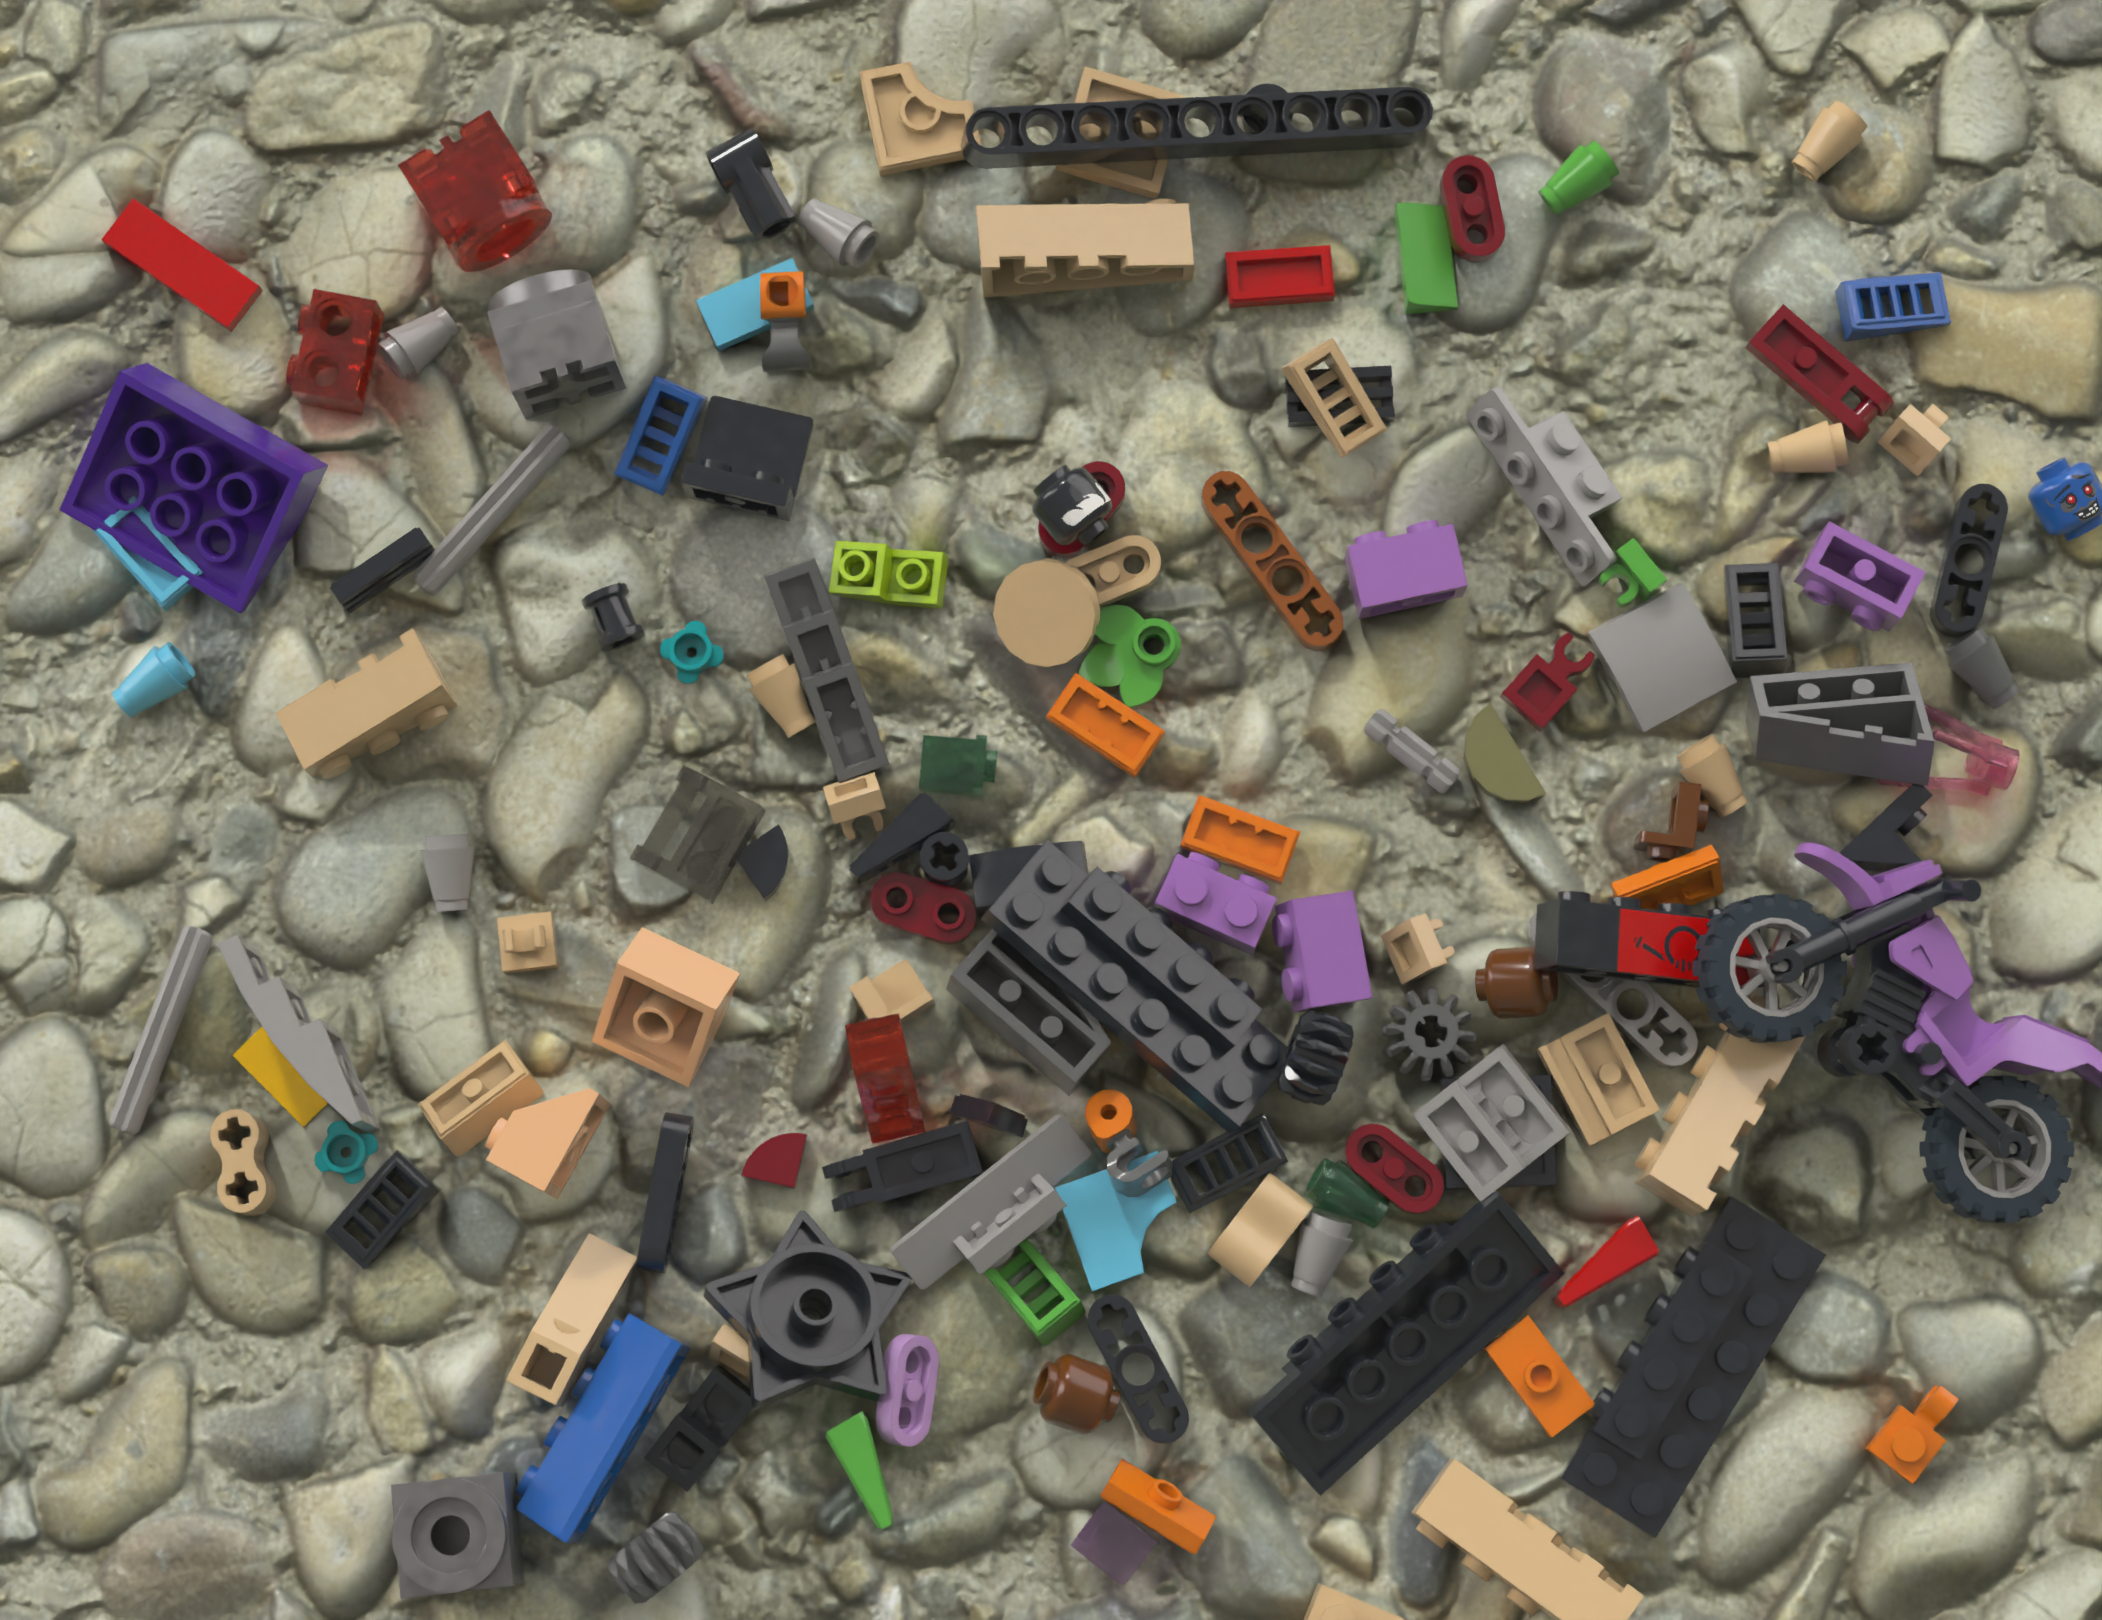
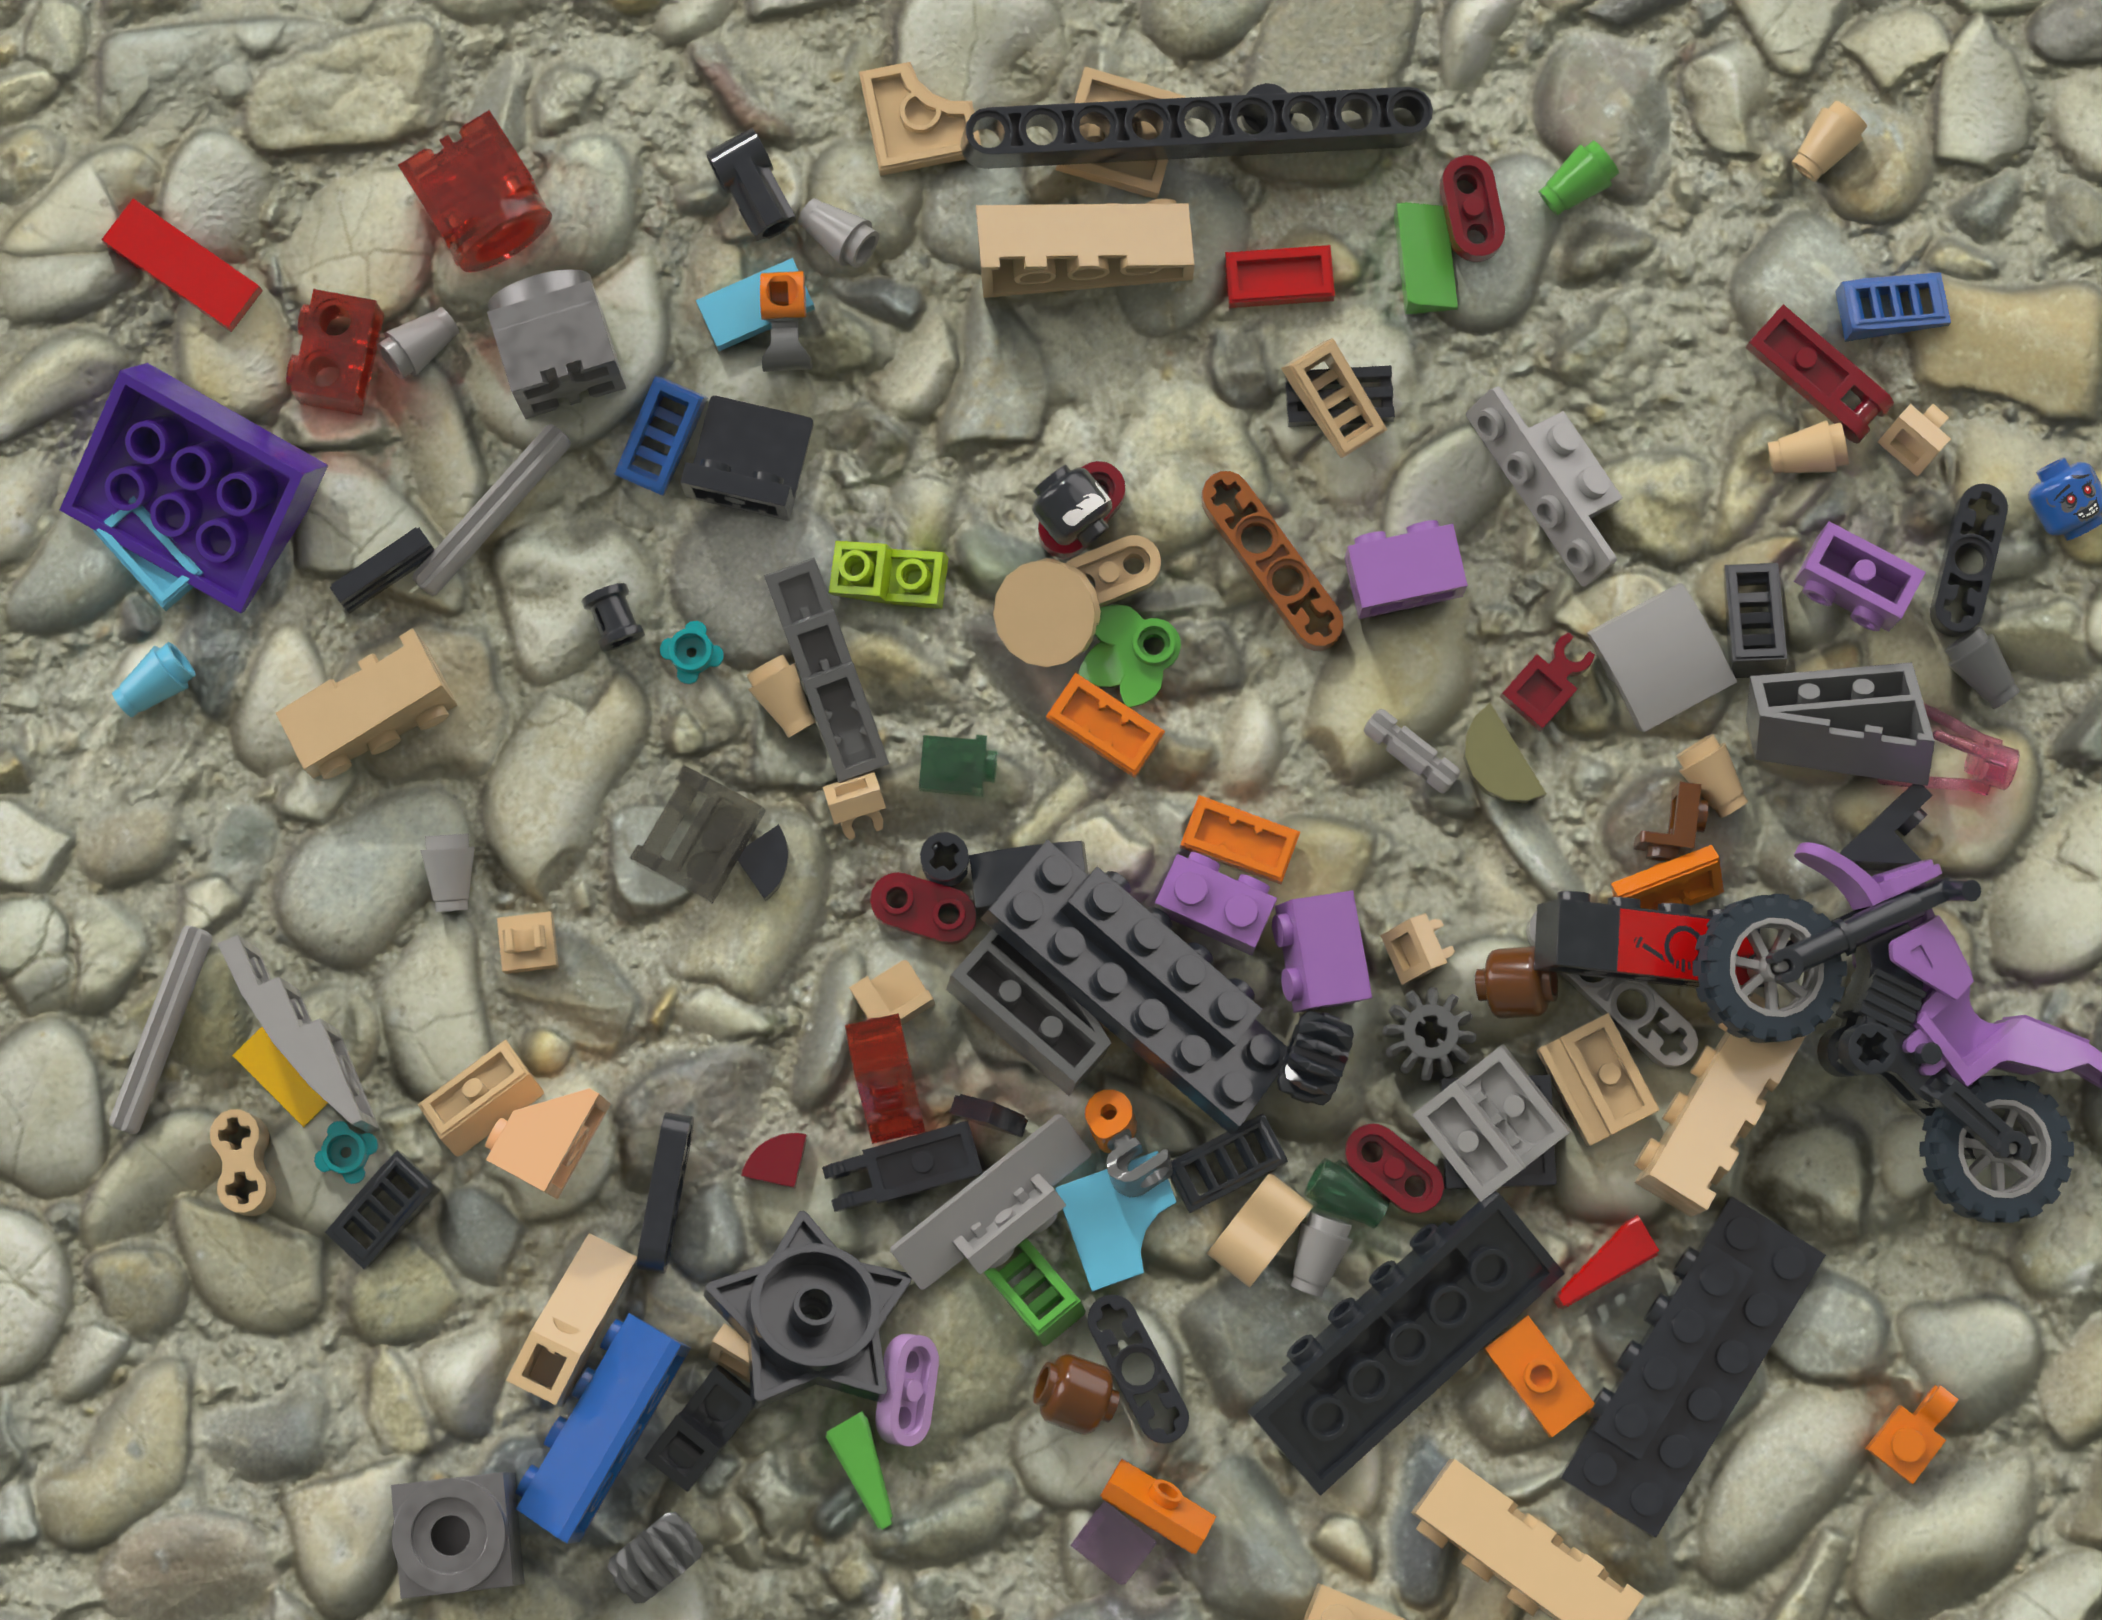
light nougat slope [591,927,740,1088] -> none
black slope [849,792,955,884] -> none
bright green tile [1598,538,1667,608] -> none

